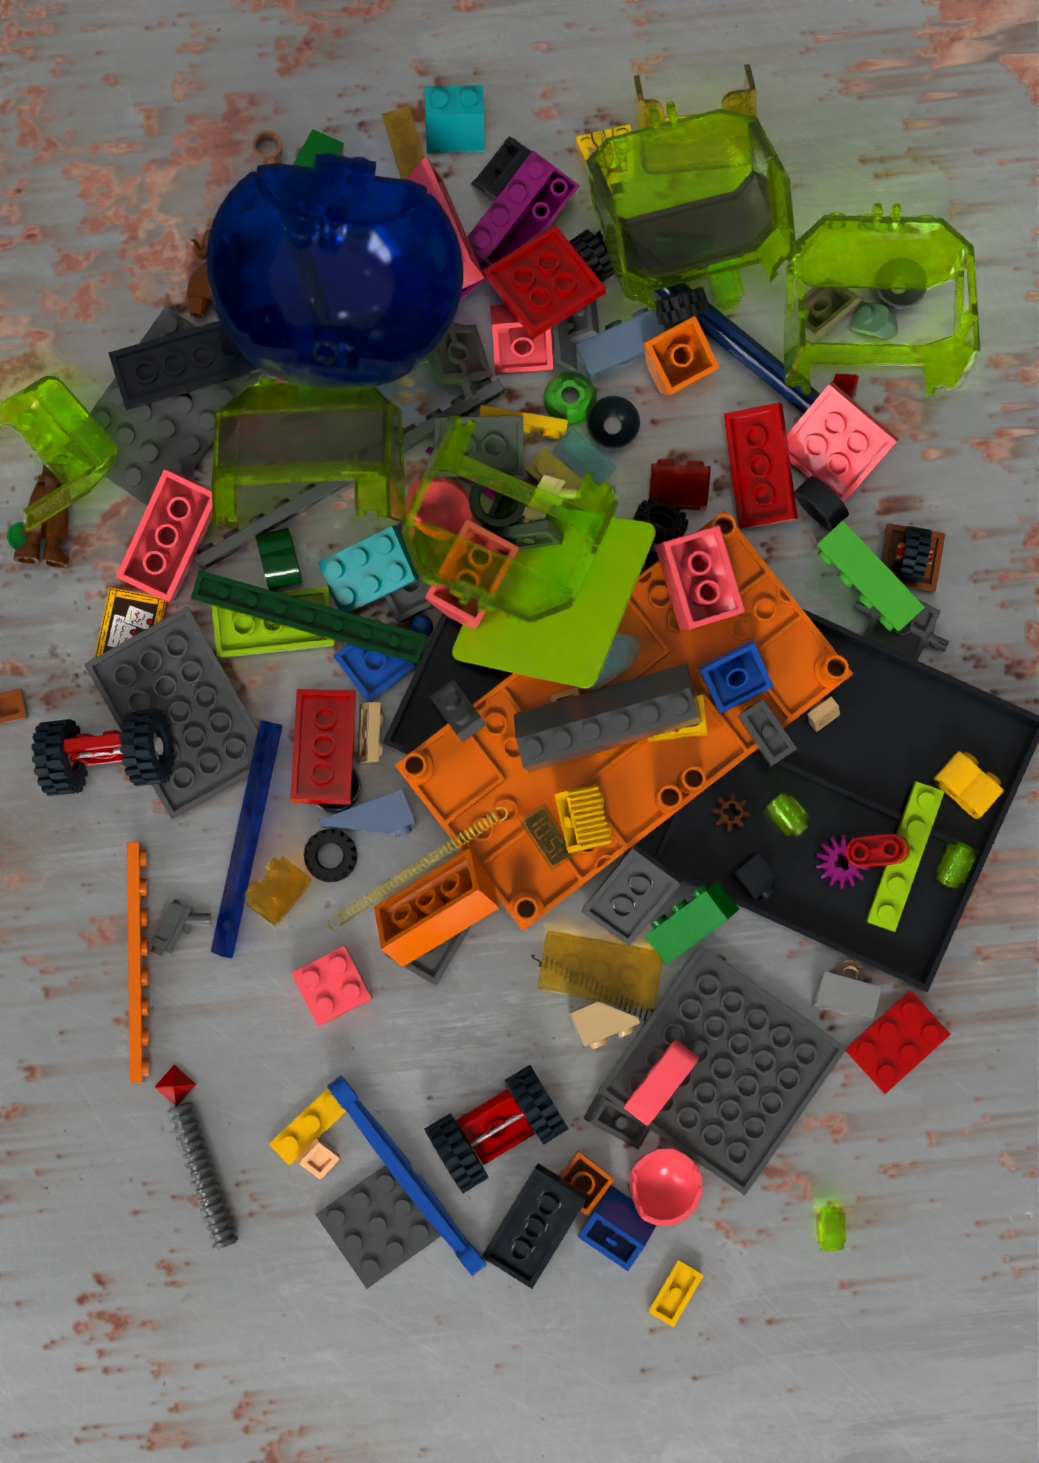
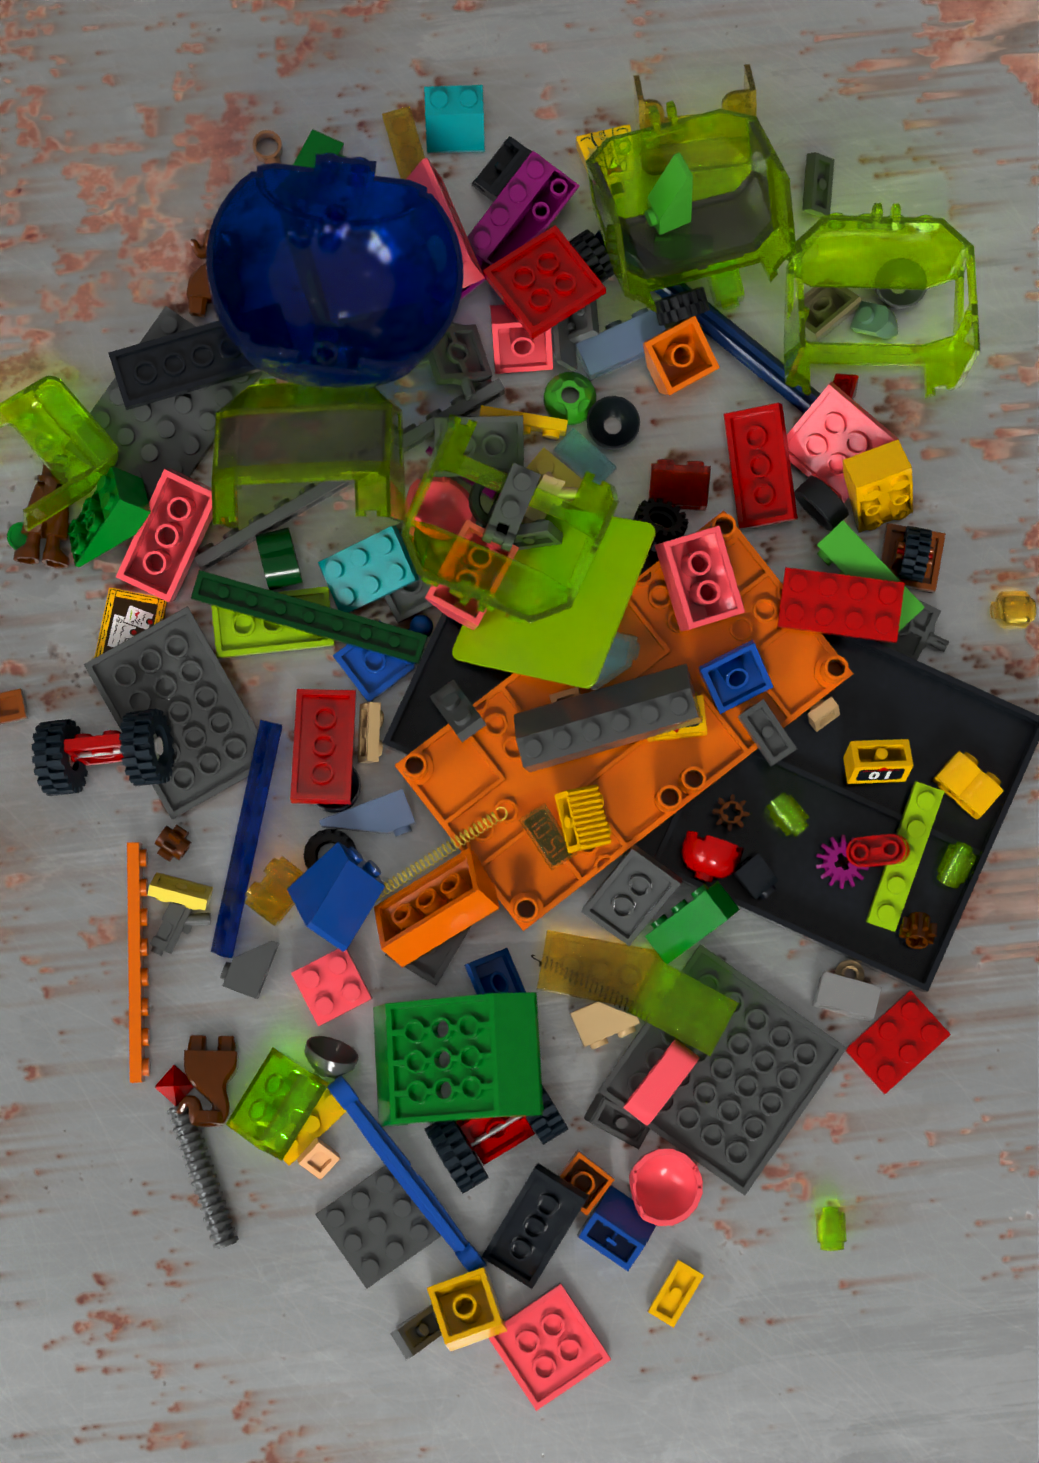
none -> green slope [68,466,151,567]
none -> light yellow plate [147,872,213,910]
none -> reddish brown gear [155,825,192,862]
none -> reddish brown hips [176,1035,239,1127]
none -> dark grey slope [220,941,279,999]
none -> clear neon green brick [226,1047,329,1160]
none -> blue slope [287,841,385,952]
none -> dark grey piece [304,1036,359,1079]
none -> green slope [373,992,543,1127]
none -> dark grey slope [390,1304,442,1359]
none -> yellow brick [427,1267,507,1351]
none -> blue slope [464,948,526,995]
none -> dark grey plate [481,463,541,552]
none -> coral plate [488,1283,611,1411]
none -> clear neon green brick [627,959,739,1056]
none -> bright green slope [644,152,693,235]
none -> red cylinder [682,831,744,883]
none -> red plate [777,567,905,643]
none -> dark grey plate [802,152,834,218]
none -> yellow slope [843,439,913,533]
none -> yellow brick [843,739,913,784]
none -> reddish brown gear [899,912,937,949]
none -> clear yellow head [990,591,1037,629]

